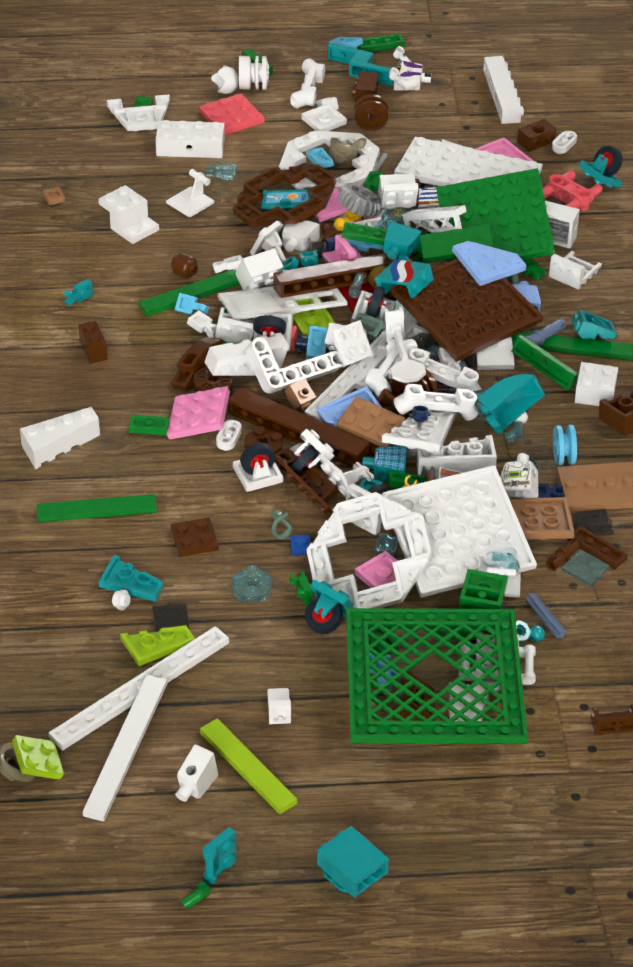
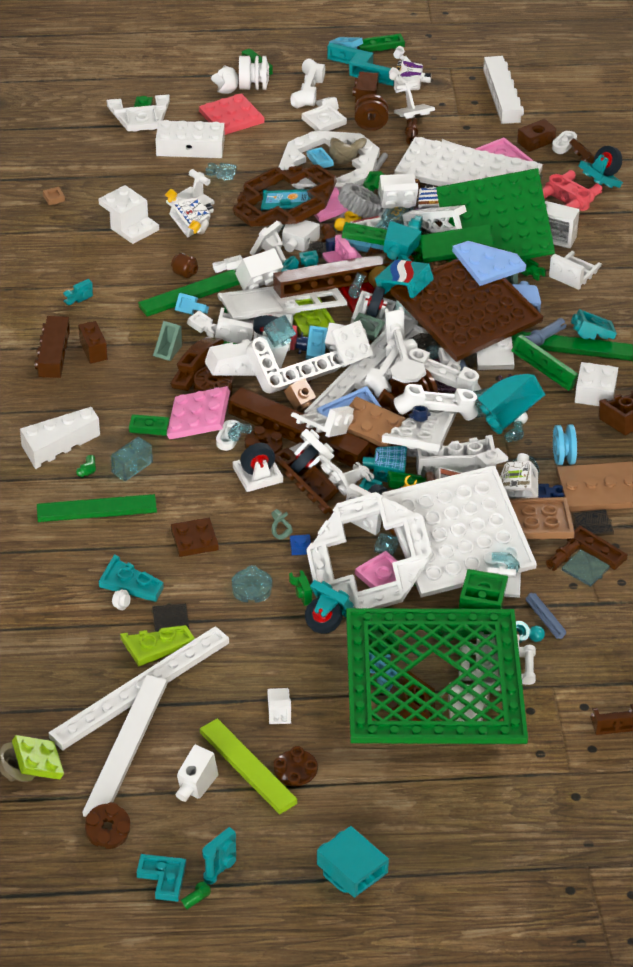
none -> reddish brown brick [35,316,70,378]
none -> green arm [76,455,96,478]
none -> reddish brown plate [85,802,130,849]
none -> clear light blue brick [110,436,153,481]
none -> teal plate [137,854,186,902]
none -> sand green slope [153,321,182,361]
none -> torso [165,189,214,238]
none -> clear light blue arm [228,423,252,442]
none -> clear light blue brick [263,315,296,347]
none -> reddish brown dish [274,746,318,786]
none -> white plate [291,406,354,437]
none -> white plate [394,82,435,119]
none -> reddish brown pin [405,118,418,145]
none -> teal plate [408,215,423,230]
none -> white bracket [475,448,508,470]
none -> reddish brown plate [569,138,595,164]

